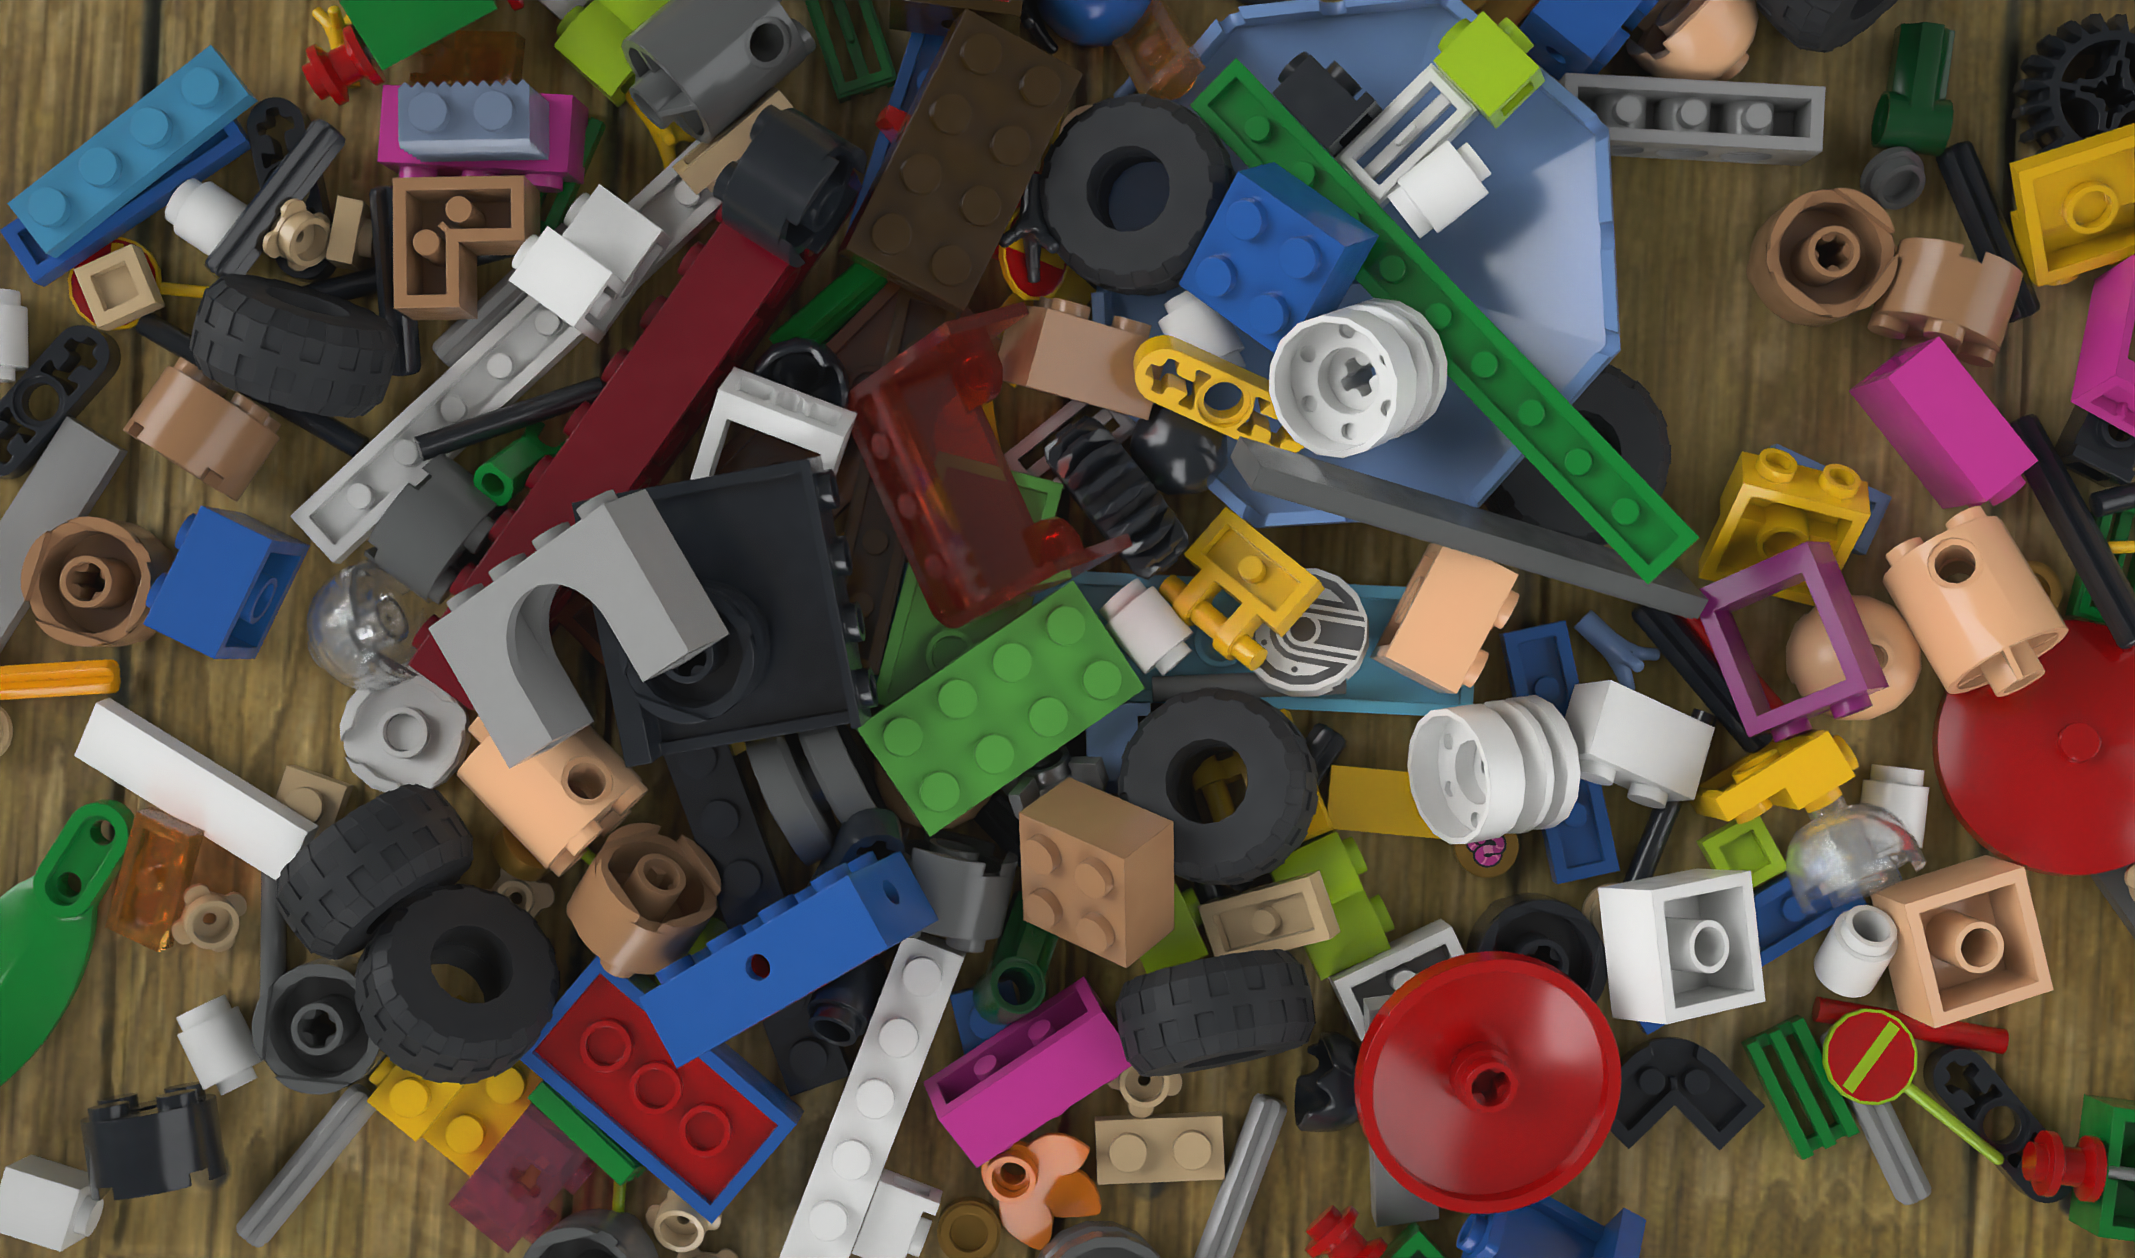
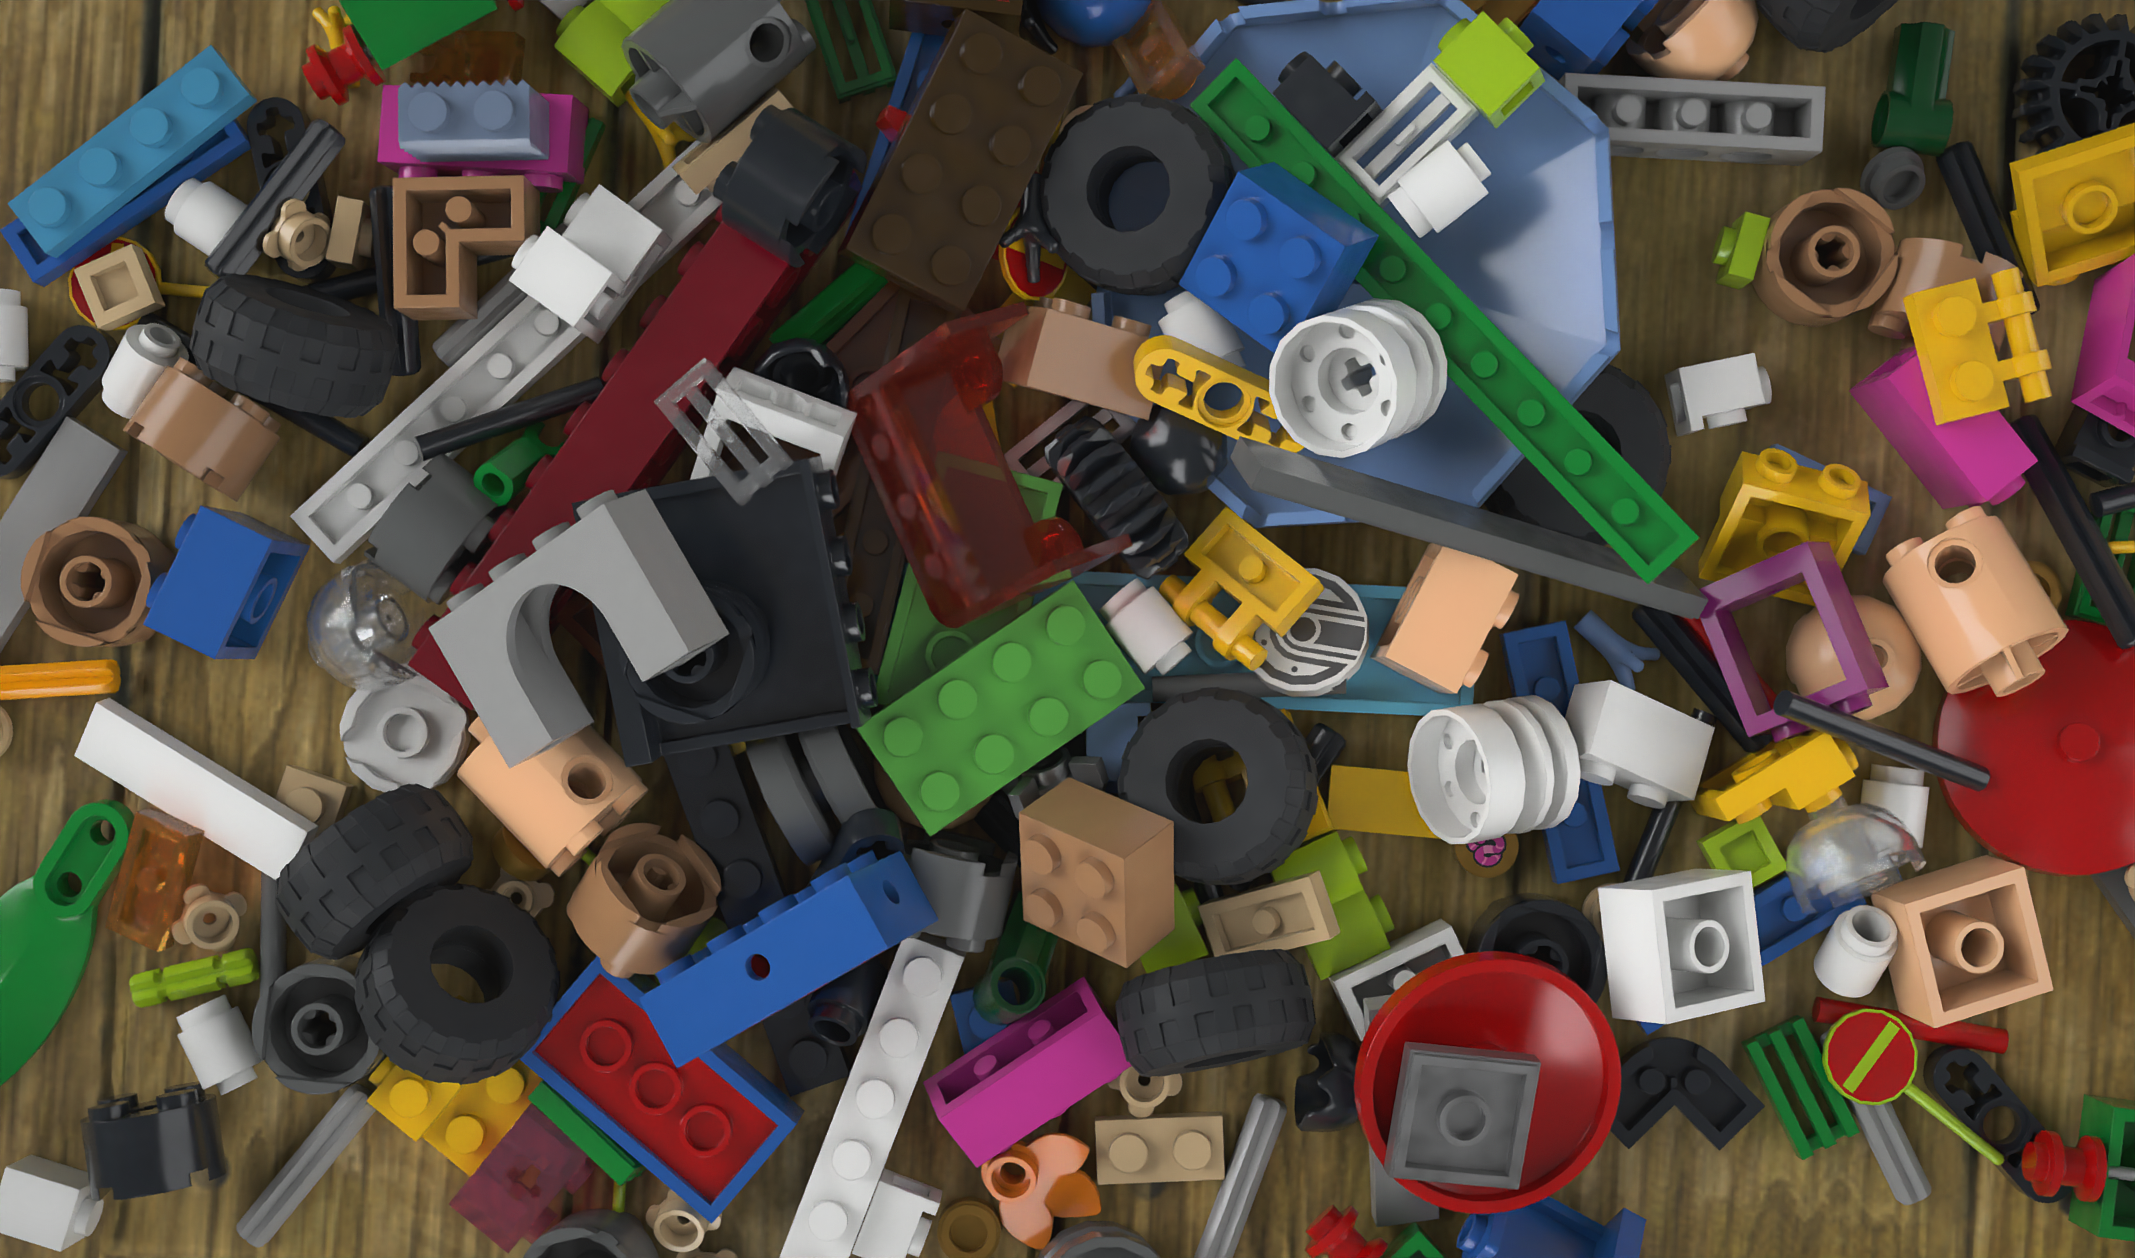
none -> white brick [102,323,189,419]
none -> lime axle [129,948,260,1008]
none -> clear tile [654,357,794,506]
none -> flat silver tile [1383,1041,1541,1189]
none -> white brick [1664,353,1772,437]
none -> lime plate [1711,212,1771,290]
none -> black bar [1773,690,1990,791]
none -> yellow plate [1903,267,2052,426]

